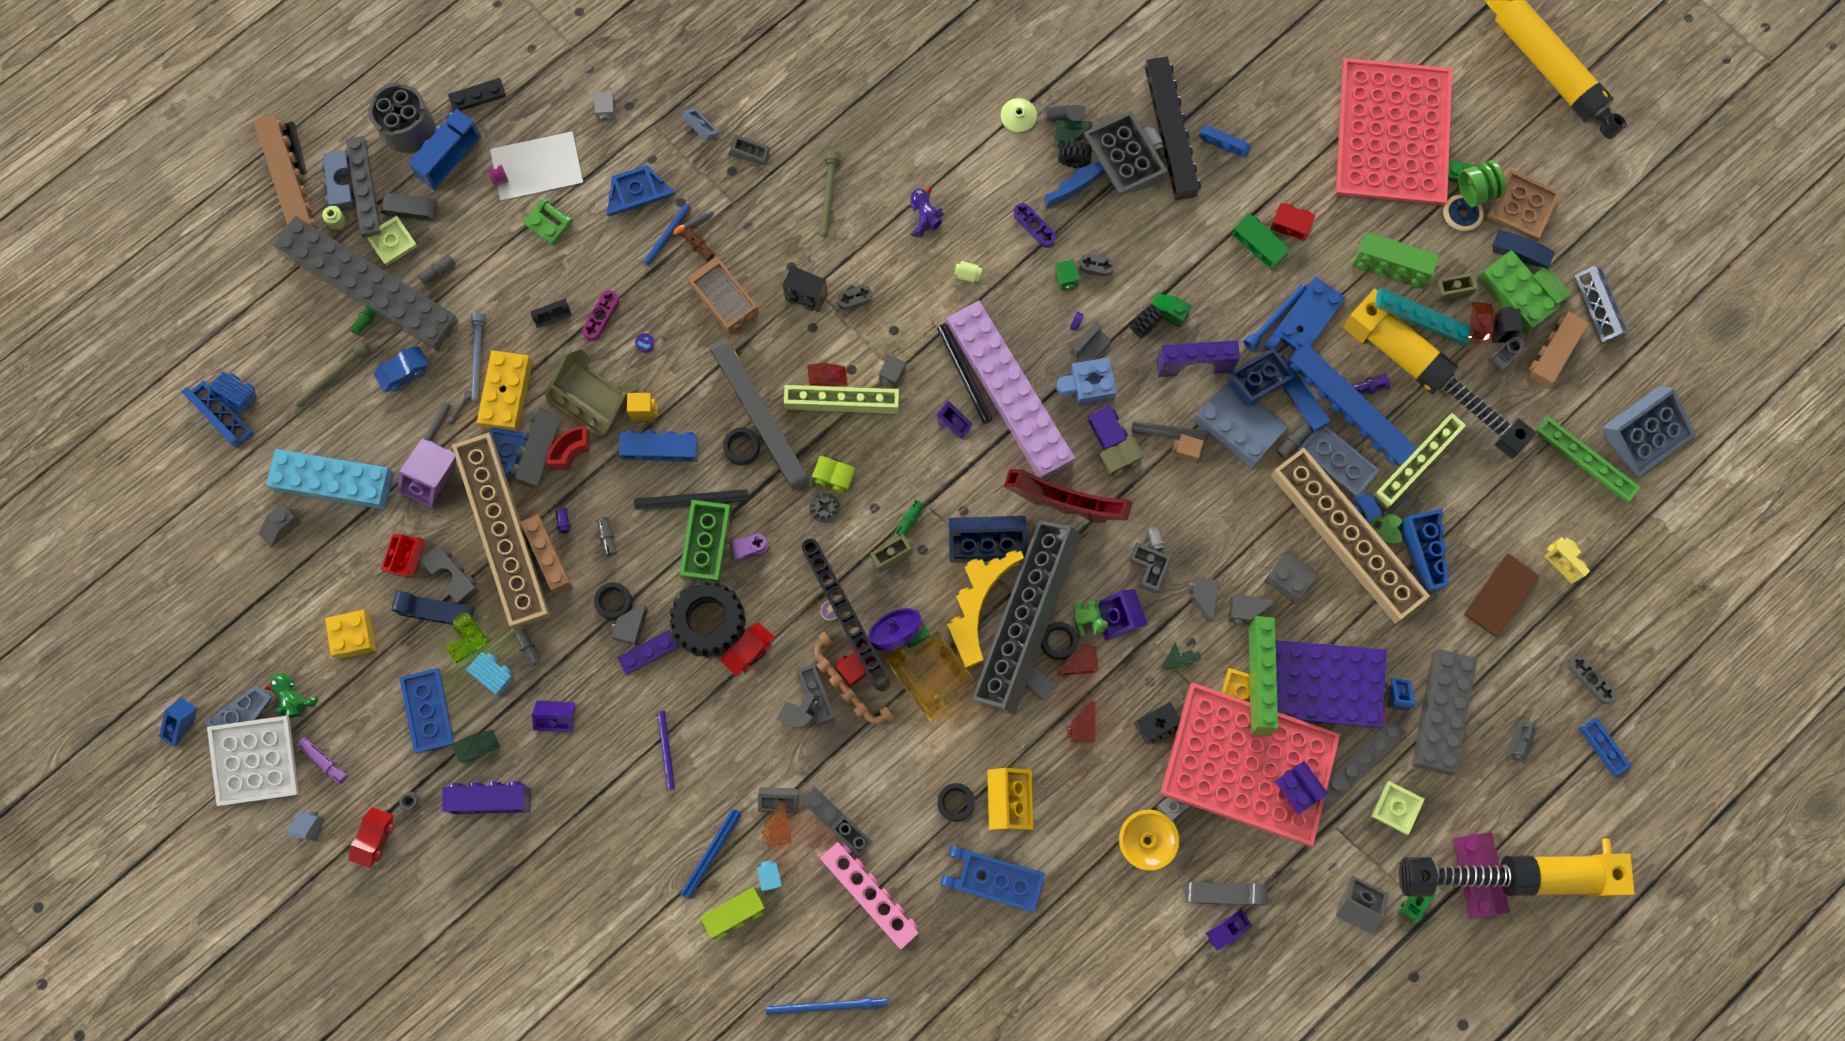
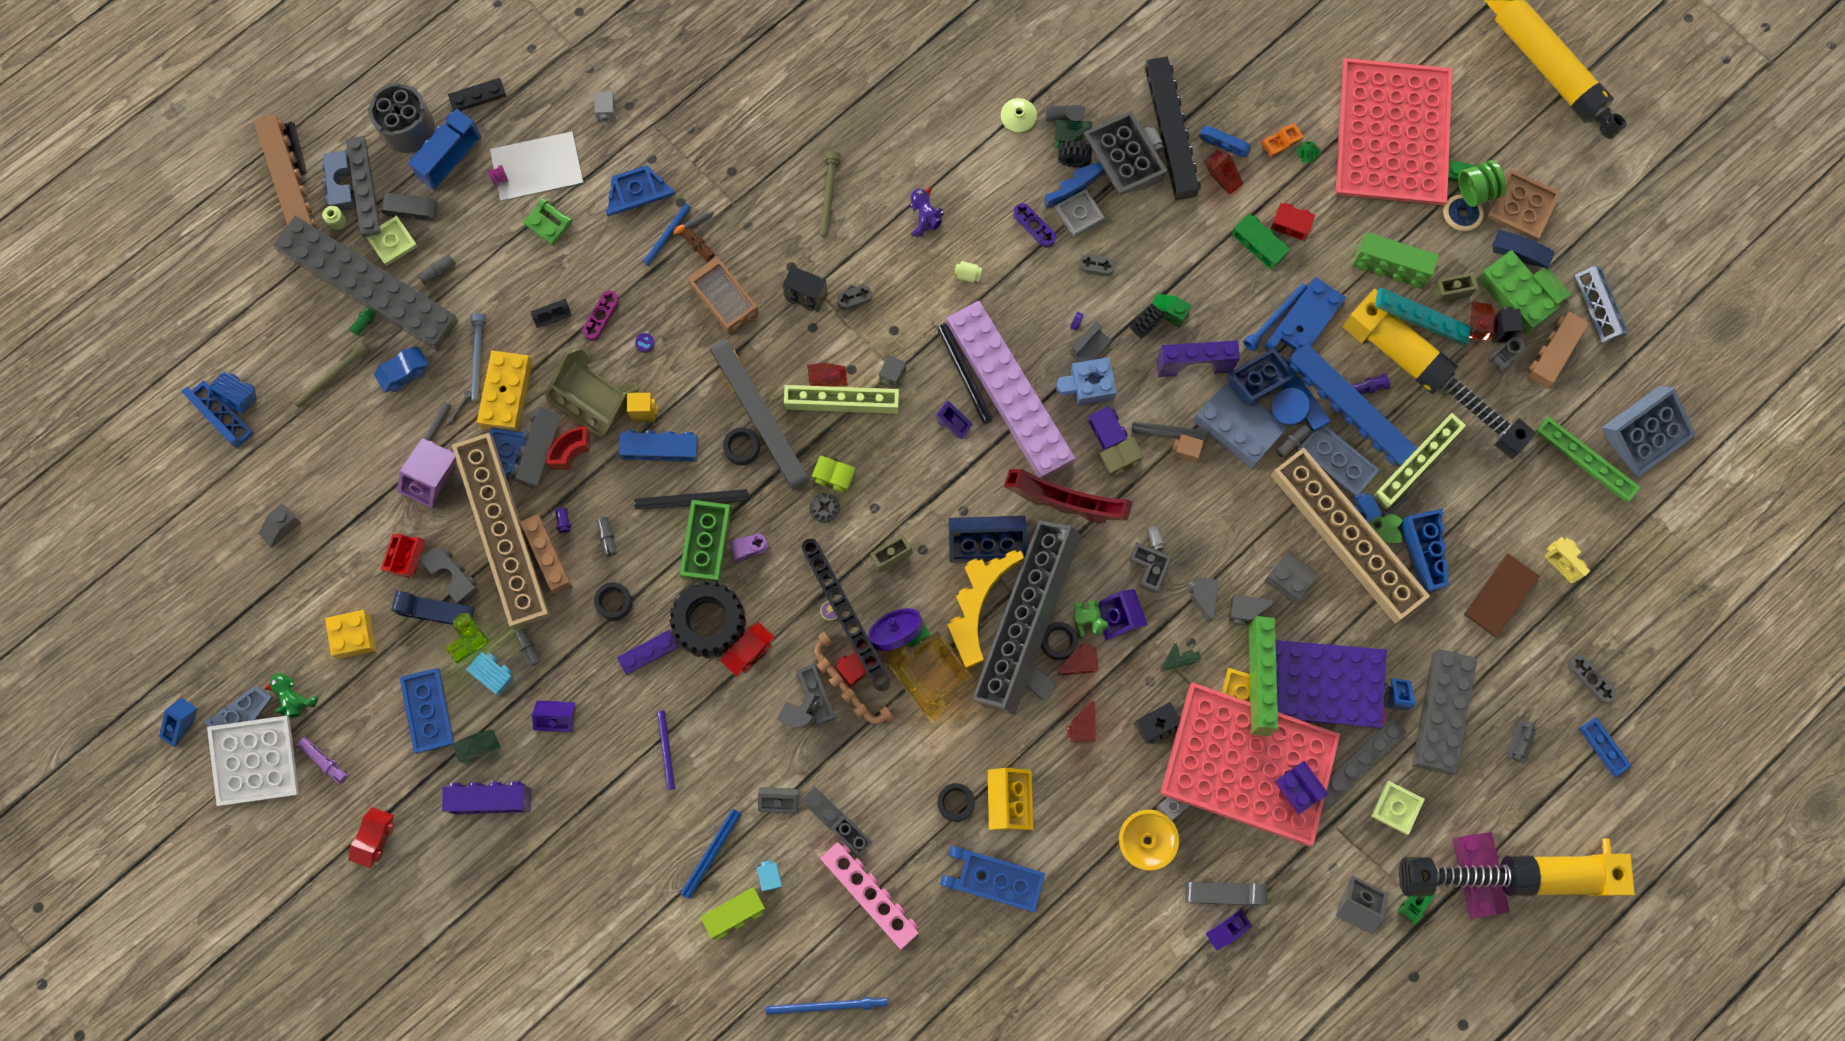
medium azure brick [266,449,394,510] -> none
sand blue slope [285,810,324,842] -> none
dark grey plate [399,792,420,812] -> none
dark grey slope [610,604,648,646] -> none
sand blue plate [681,108,720,141] -> none
dark grey slope [728,134,770,164] -> none
clear orange slope [761,800,792,848] -> none
green pin [895,500,925,538] -> none
green brick [1054,259,1080,291] -> none
none -> light grey tile [1054,189,1105,238]
none -> clear red slope [1204,150,1244,194]
none -> orange slope [1261,123,1304,158]
none -> blue tile [1272,388,1311,426]
none -> green gear [1297,141,1320,163]

